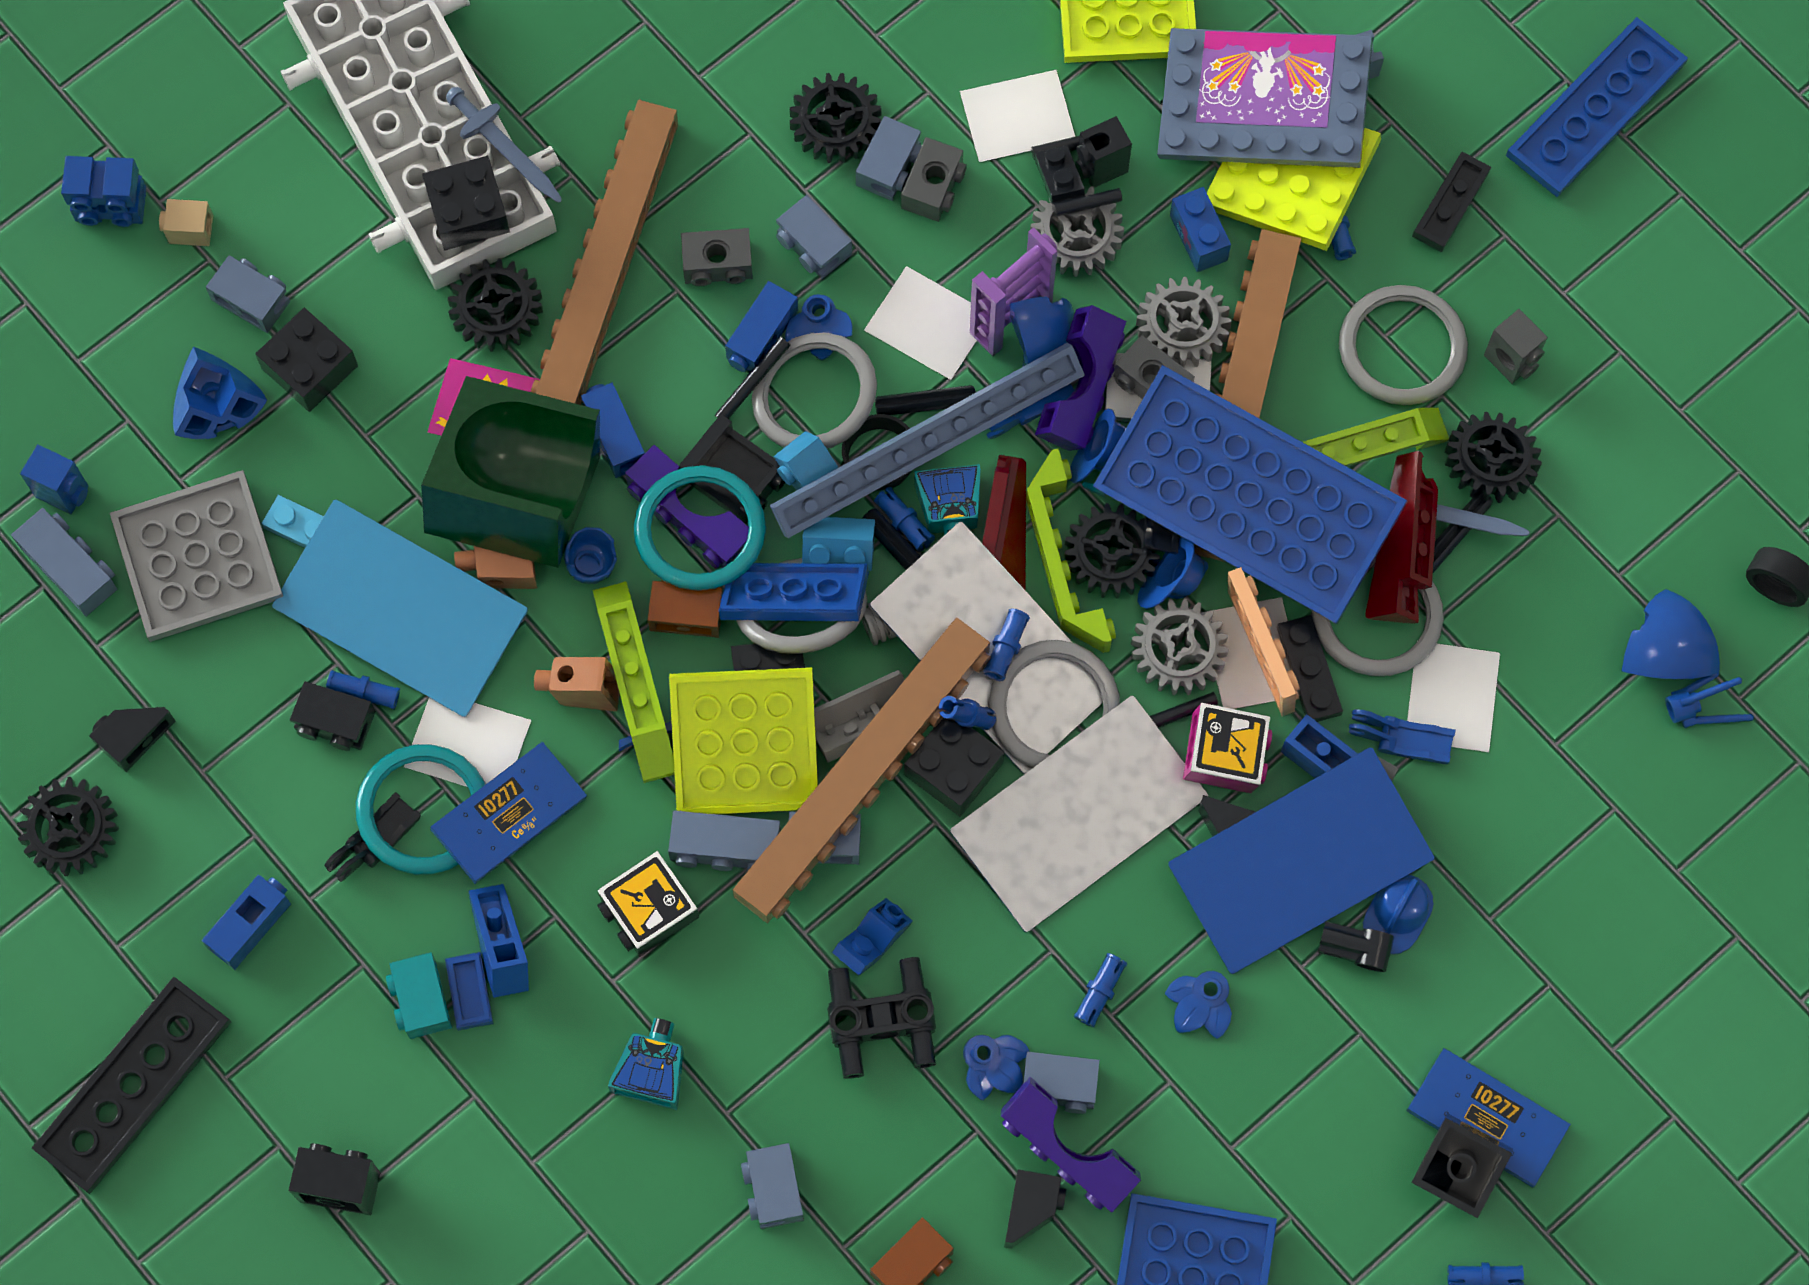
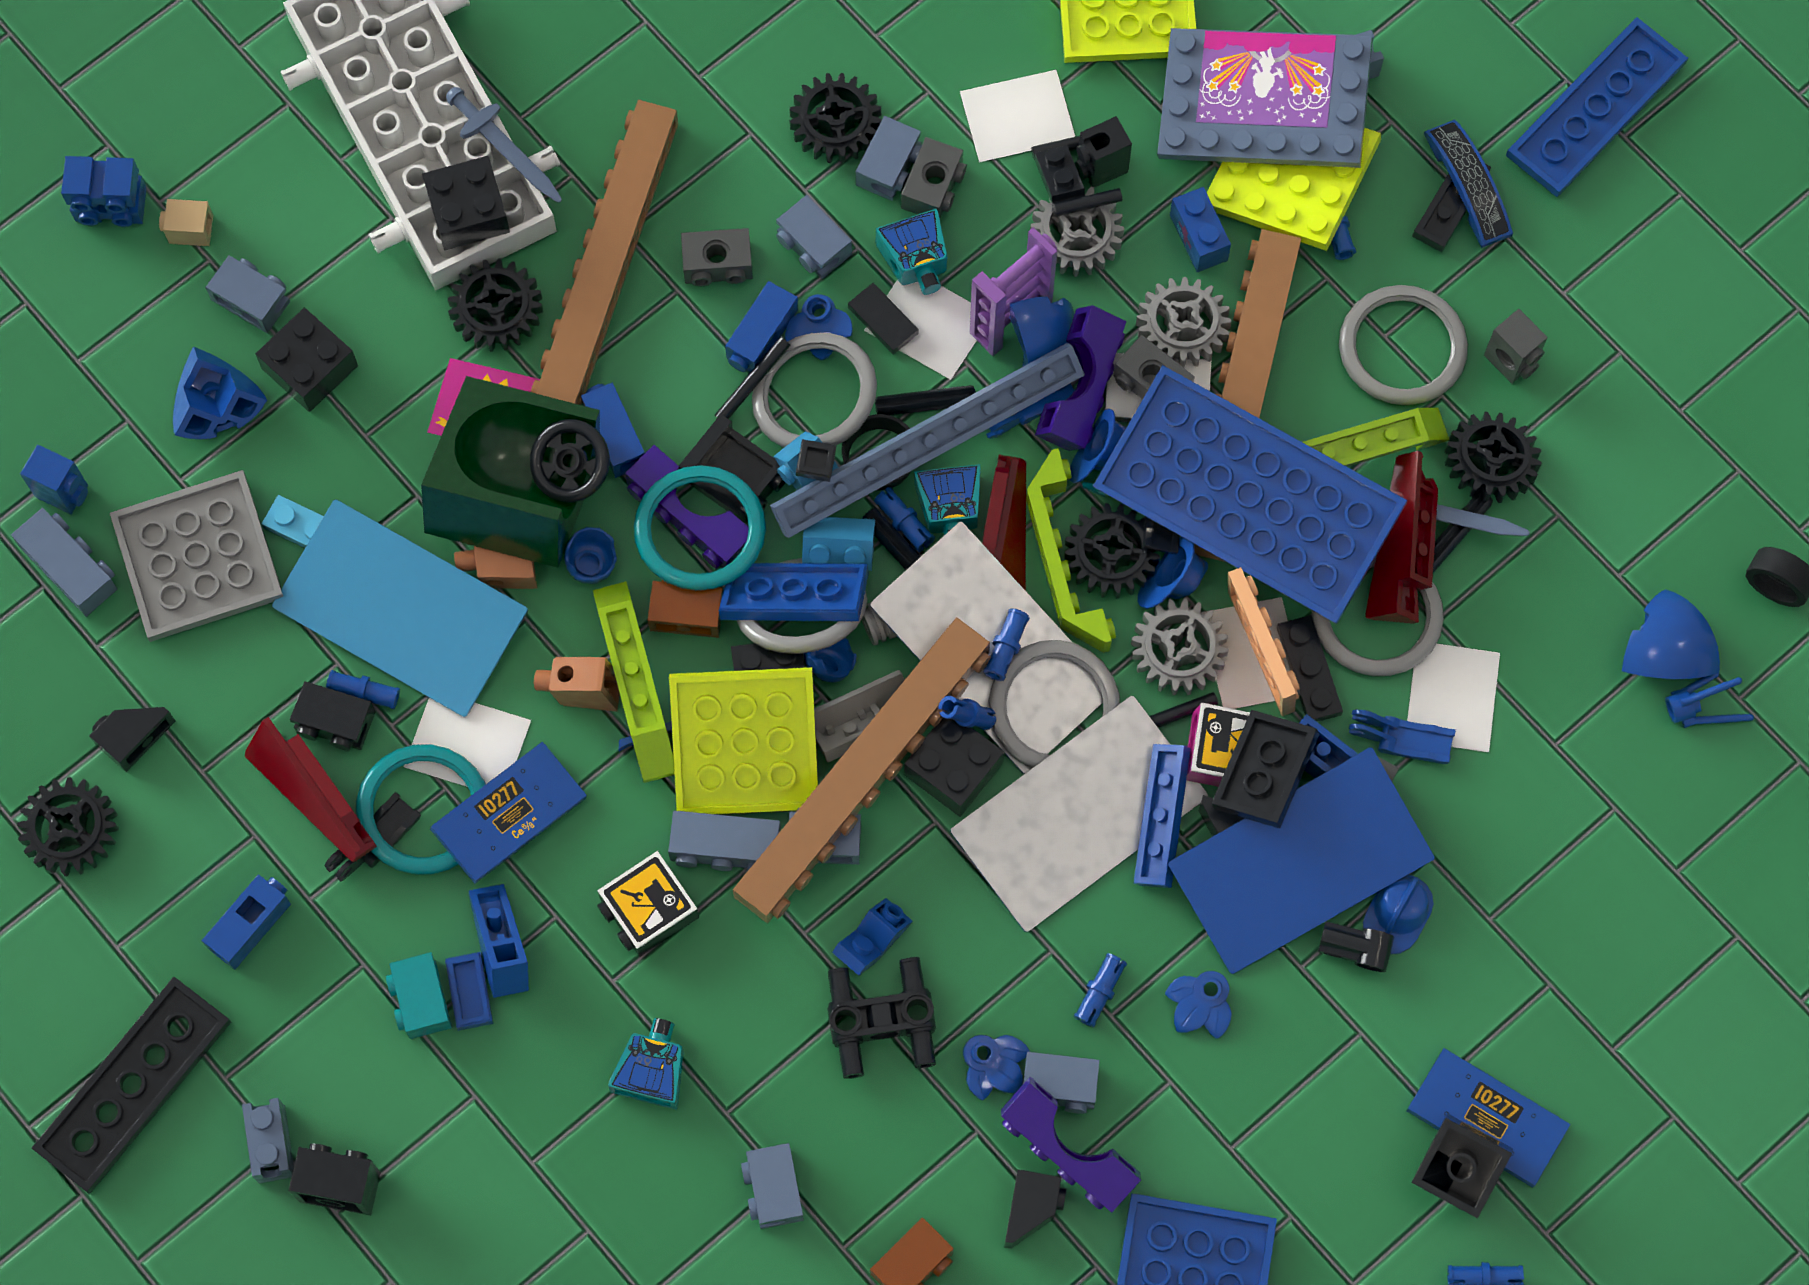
none -> sand blue brick [242,1098,294,1183]
none -> dark red wedge [245,717,377,862]
none -> black plate [530,419,610,503]
none -> black tile [796,439,837,482]
none -> blue hair [803,638,857,683]
none -> black tile [848,283,919,355]
none -> torso [875,209,947,295]
none -> blue plate [1134,744,1191,888]
none -> black plate [1212,710,1320,829]
none -> slope [1424,120,1513,248]

